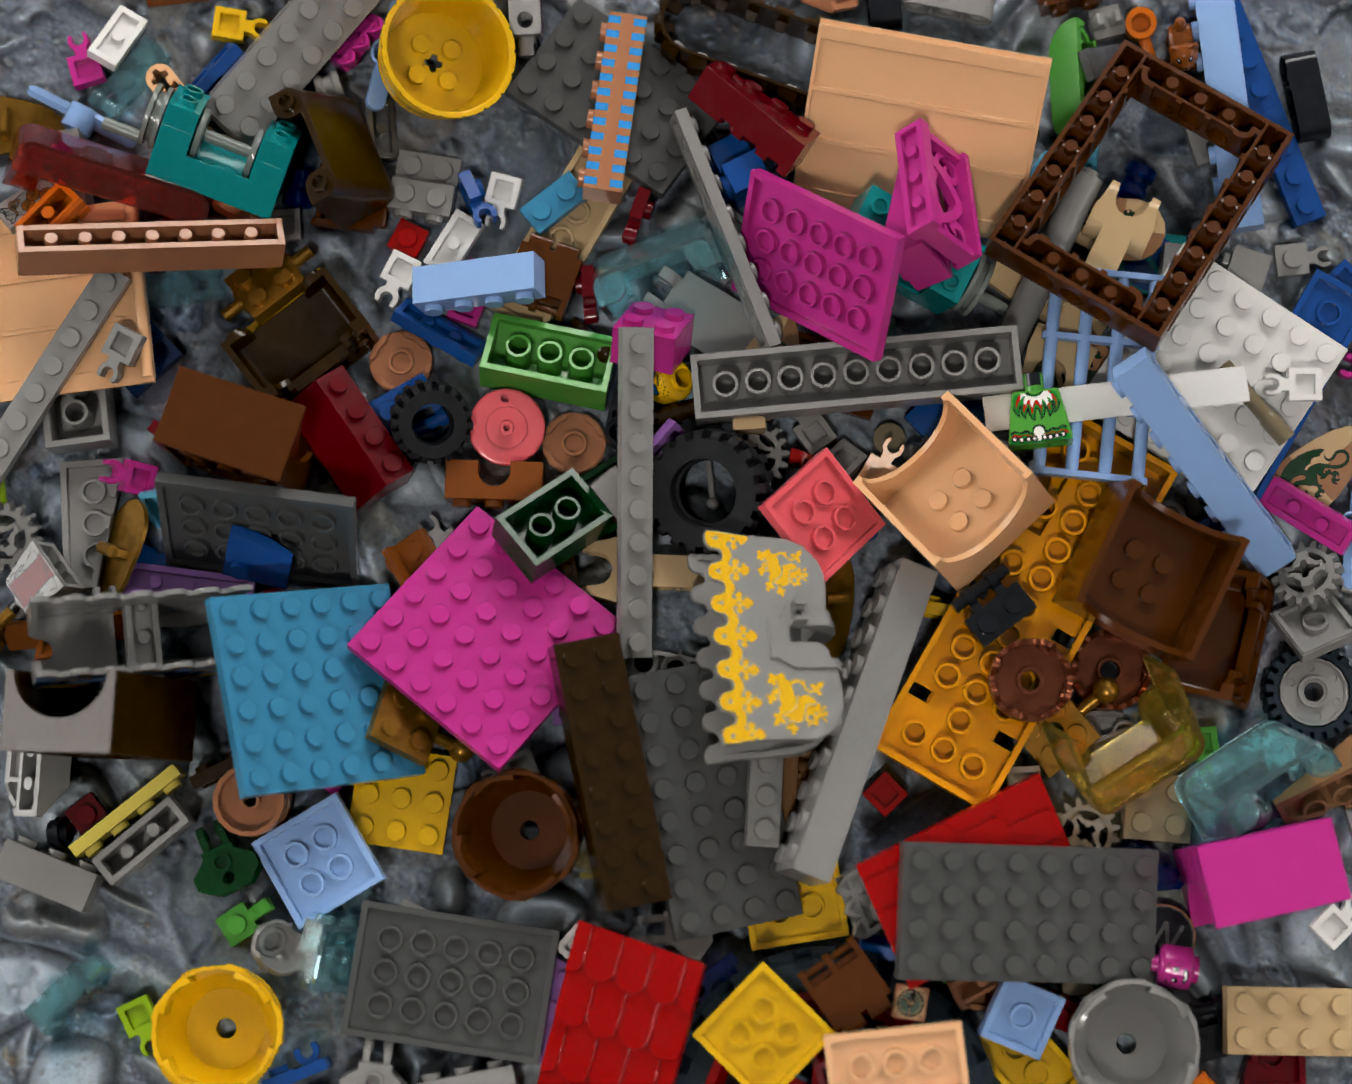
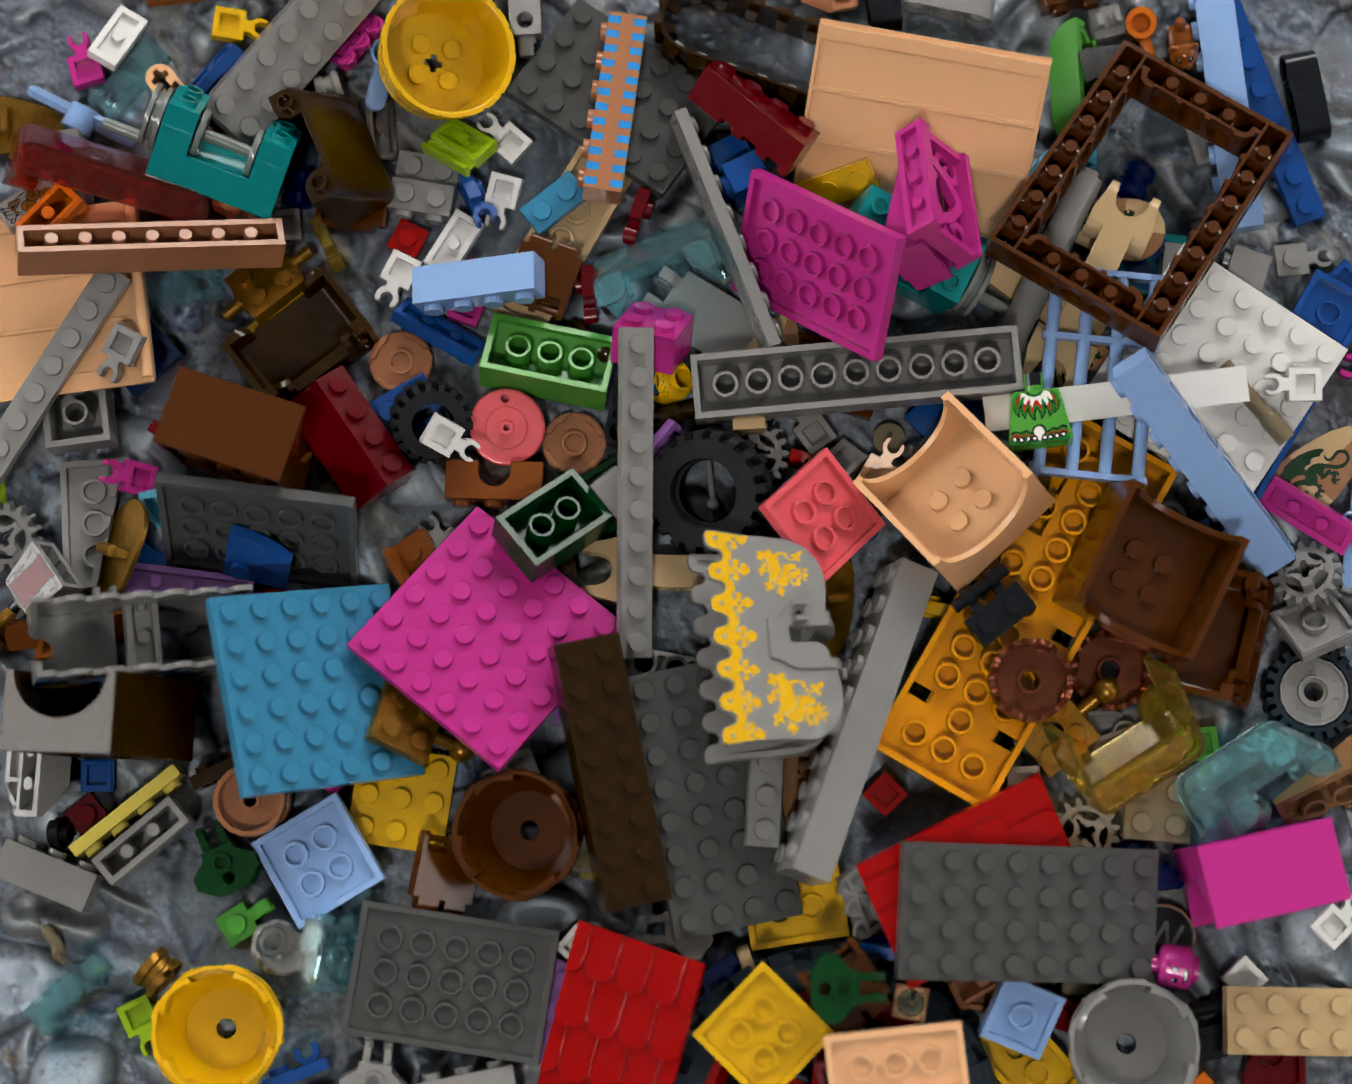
none -> dark tan piece [41,924,67,965]
none -> blue tile [80,759,116,792]
none -> pearl gold wheel [132,946,183,999]
none -> clear yellow bar [309,215,346,273]
none -> reddish brown plate [407,829,476,915]
none -> white plate [419,412,481,462]
none -> lime plate [420,119,499,178]
none -> white plate [477,112,534,167]
none -> tan tile [736,943,756,970]
none -> yellow plate [793,157,880,204]
none -> dark green hinge [809,953,887,1024]
none -> white plate [1219,955,1269,986]

